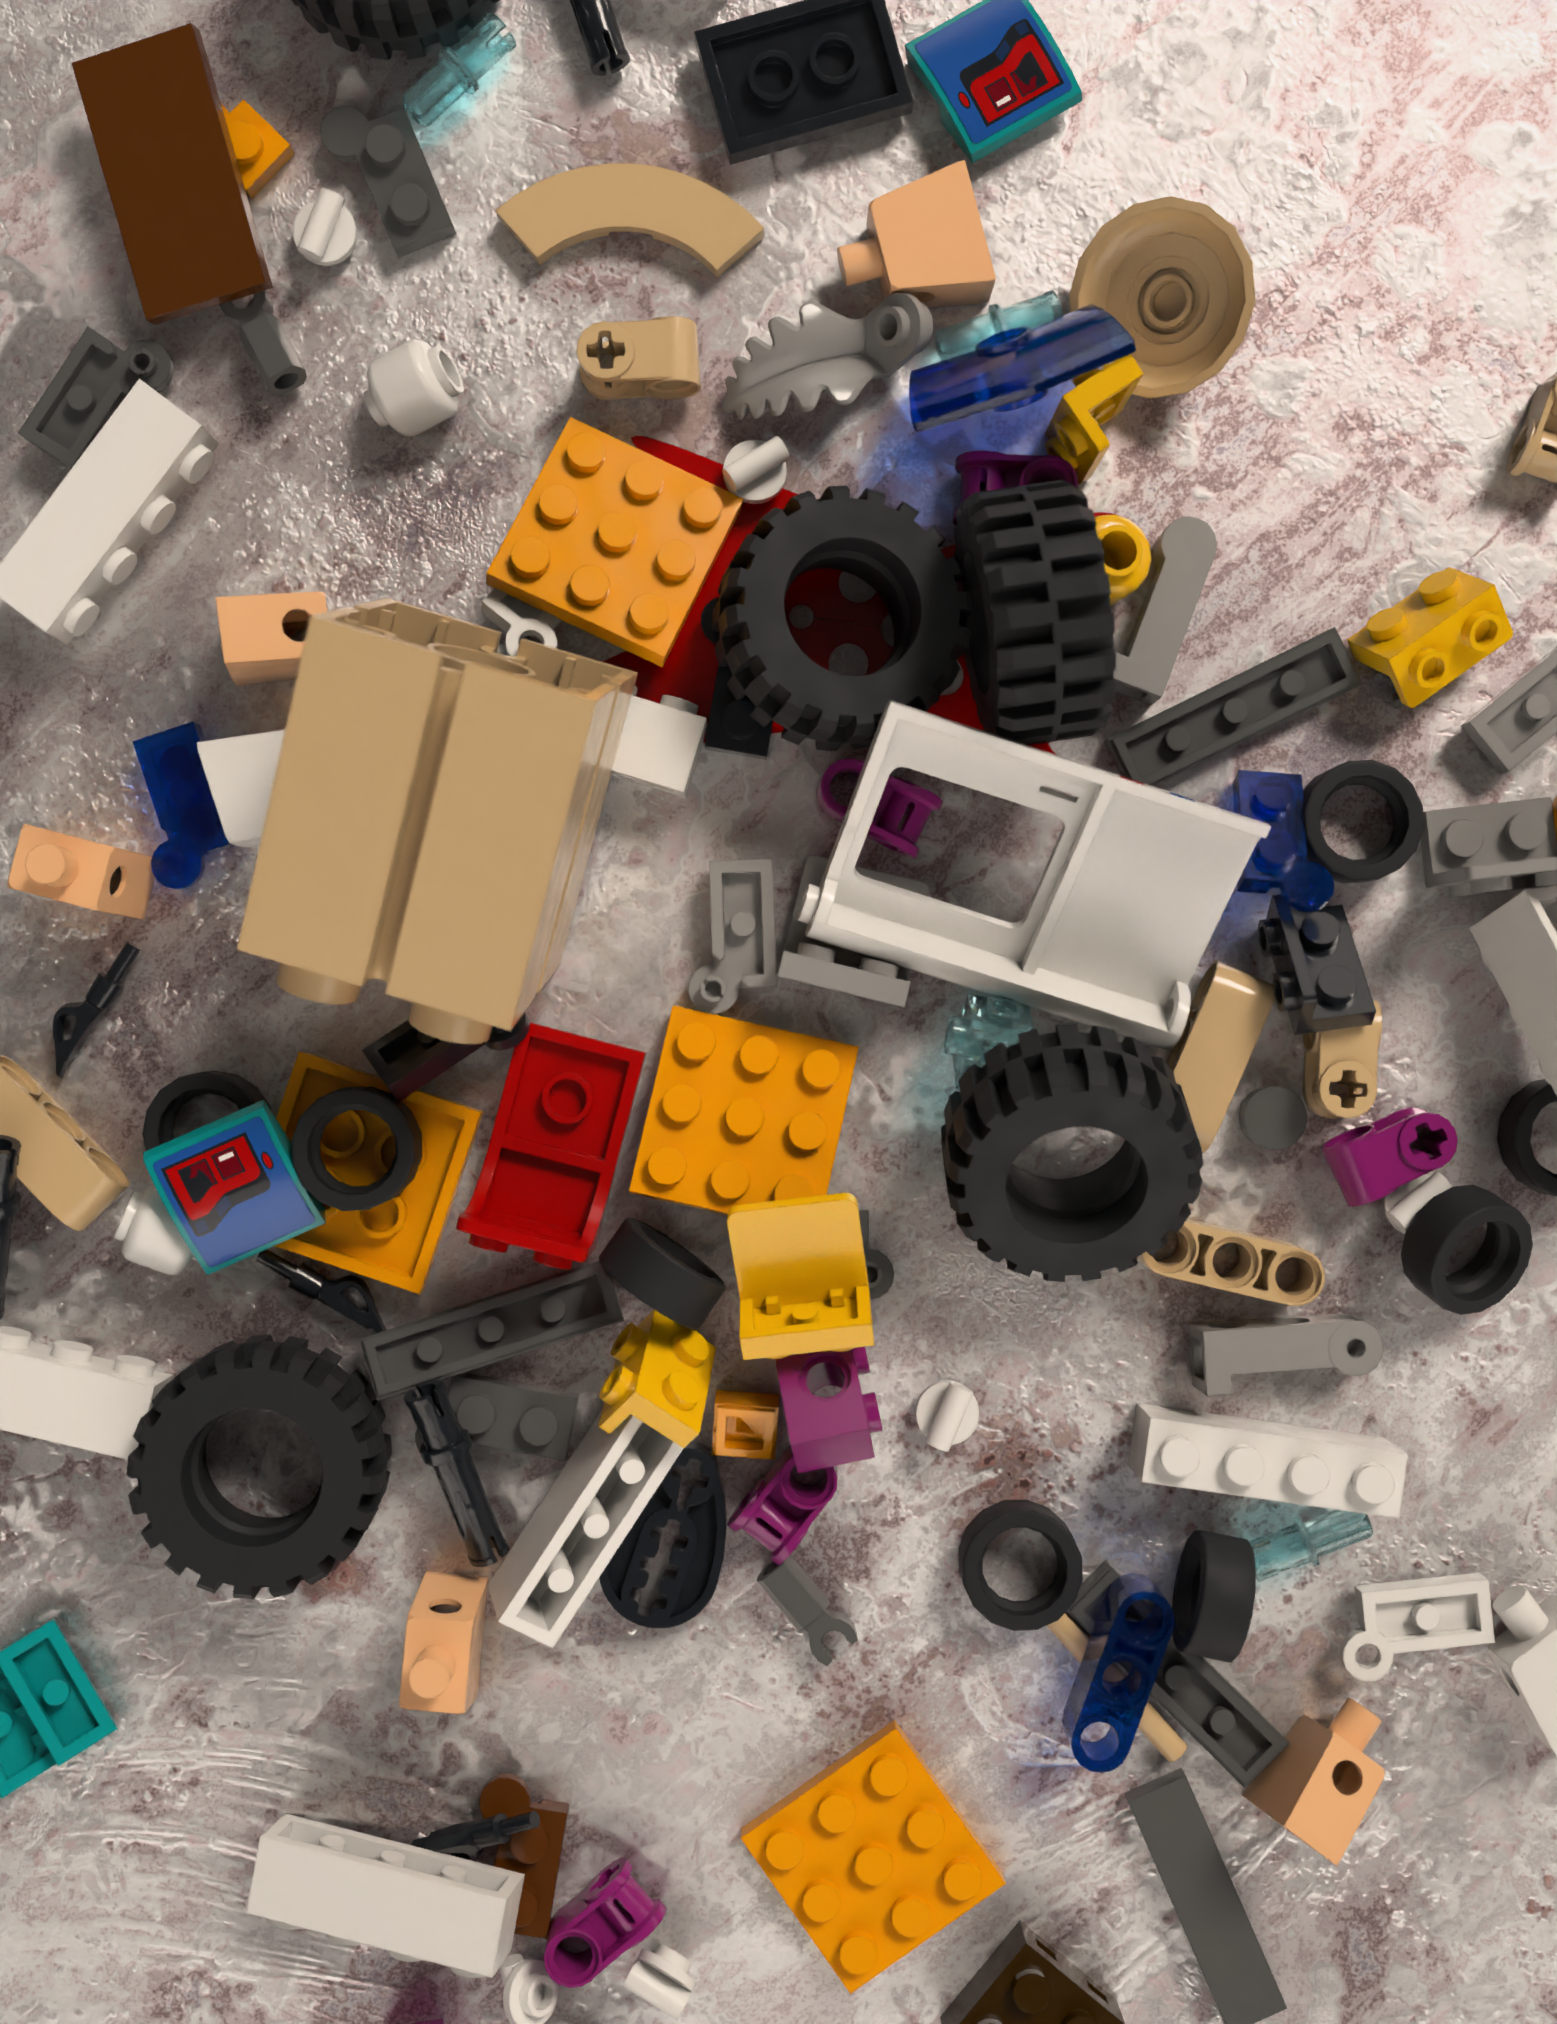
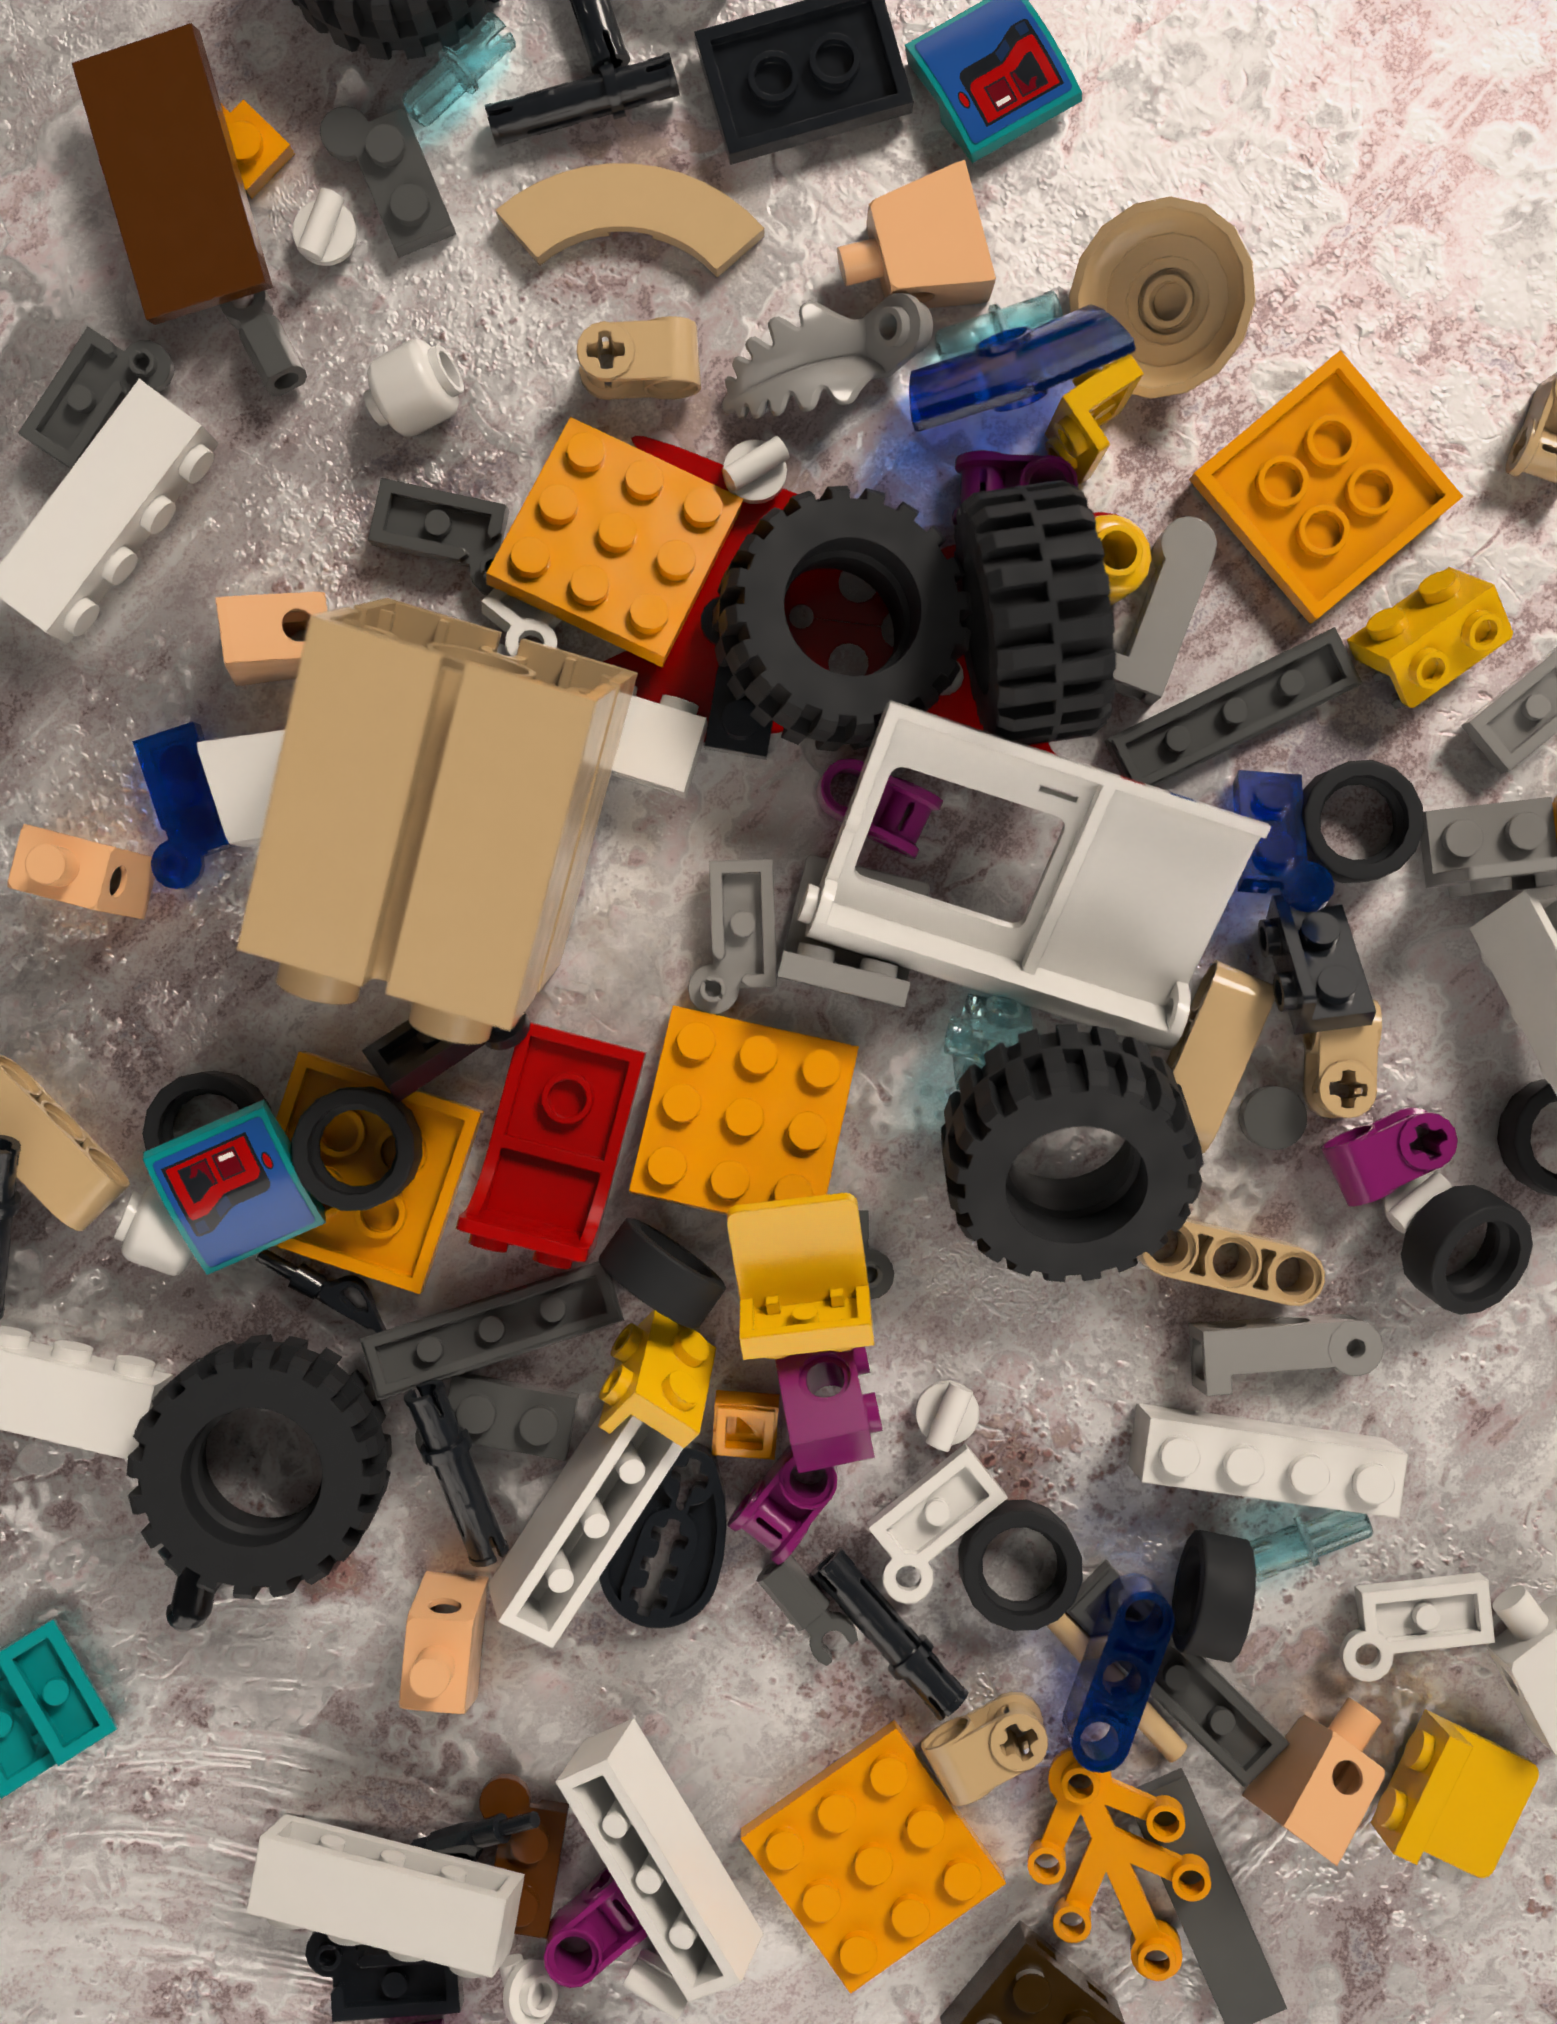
black hand [53,941,141,1078] -> none
none -> black arm [157,1546,215,1632]
none -> black hinge [305,1931,464,2022]
none -> dark grey hinge [368,478,510,596]
none -> black pin [485,52,680,148]
none -> white brick [555,1718,764,2003]
none -> black pin [811,1547,968,1721]
none -> white hinge [867,1443,1008,1604]
none -> tan piece [920,1691,1048,1806]
none -> light orange plant [1027,1745,1211,1981]
none -> light orange plate [1189,350,1463,624]
none -> yellow bracket [1370,1709,1539,1878]

